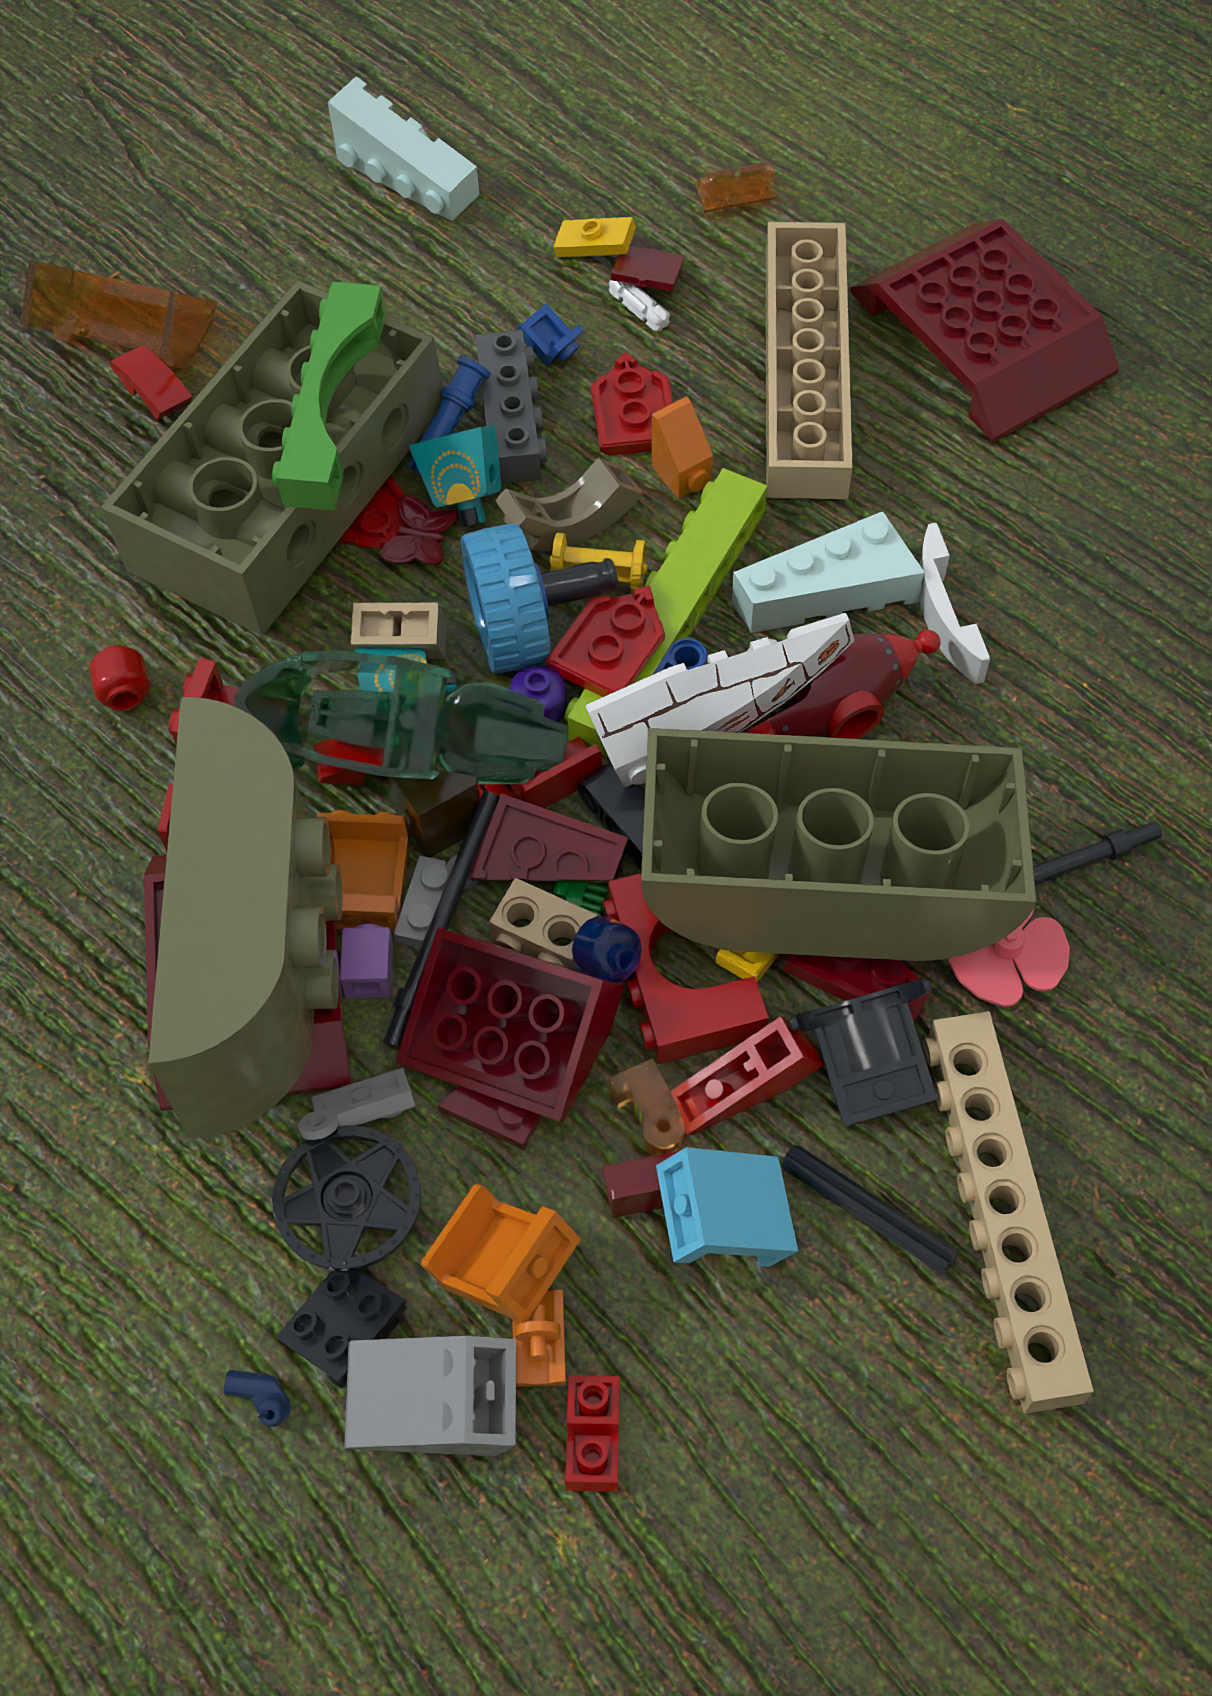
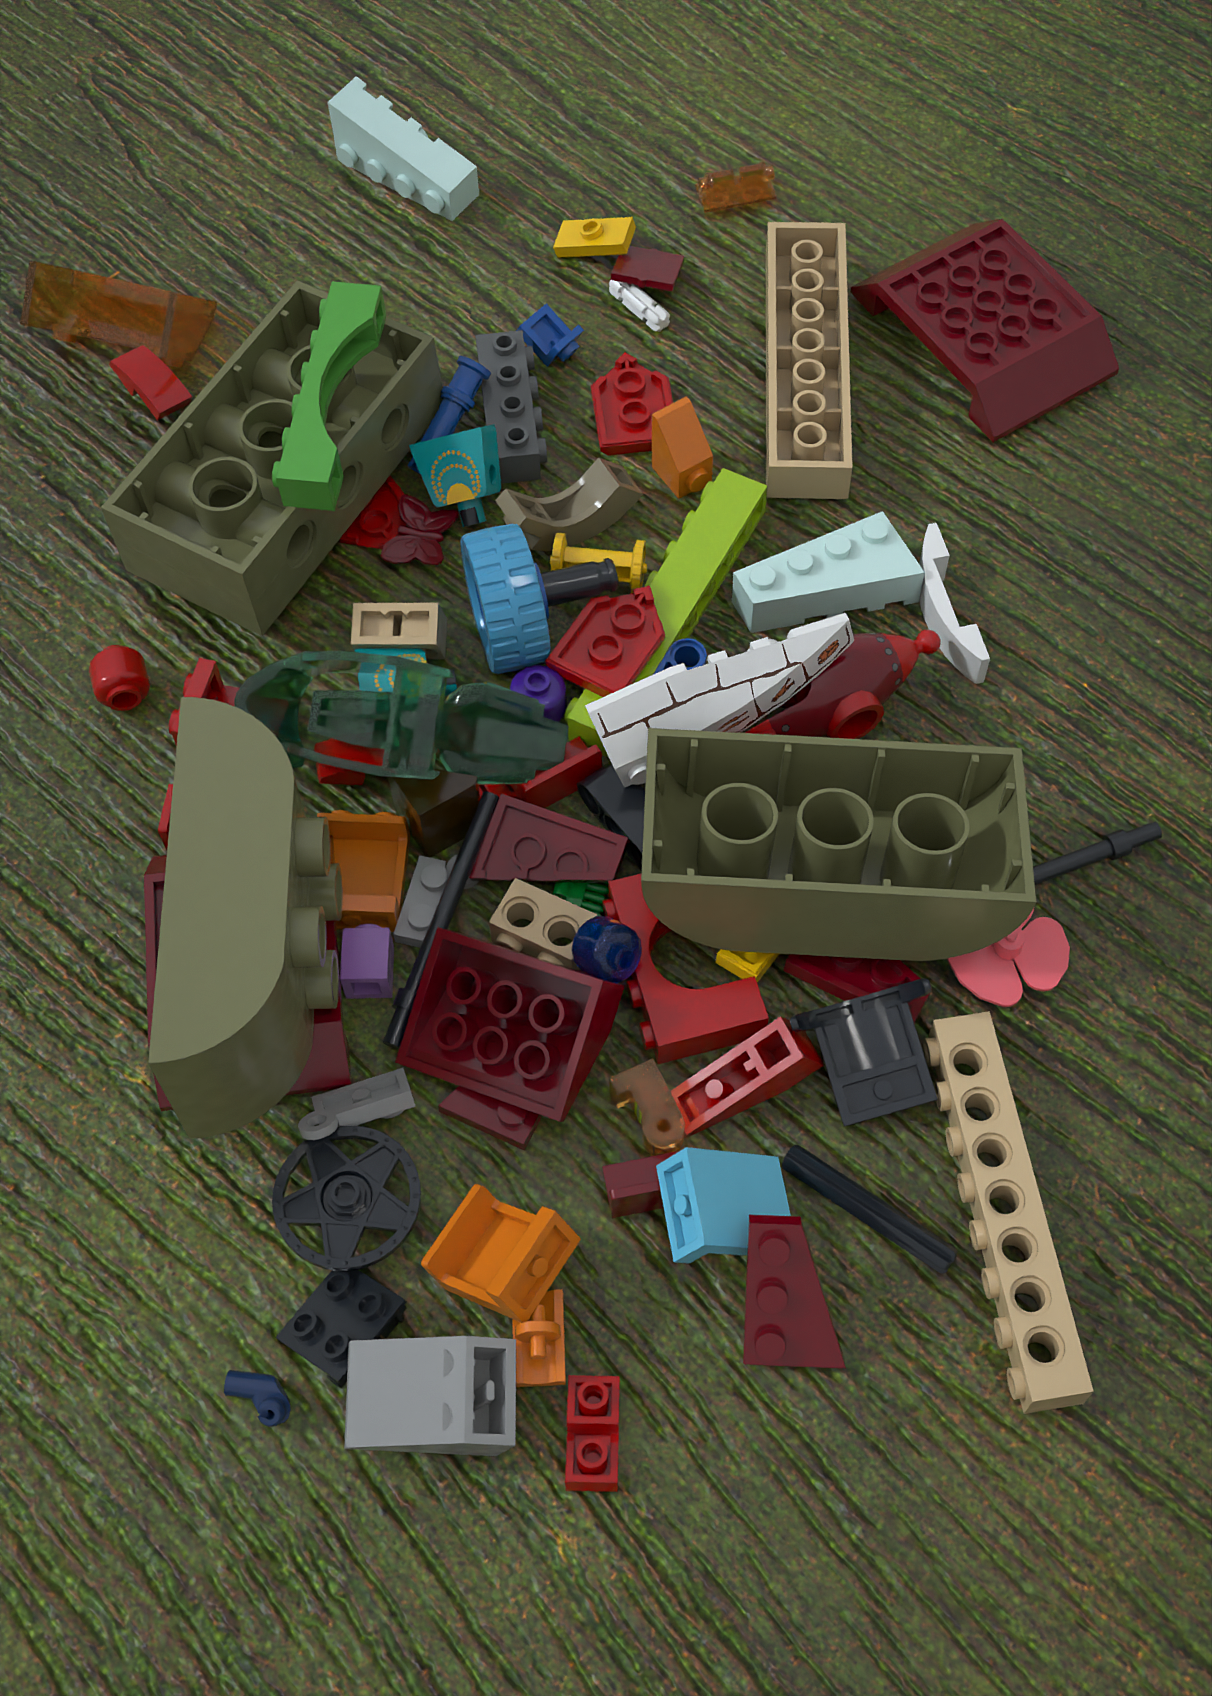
none -> dark red wing [743,1215,846,1368]

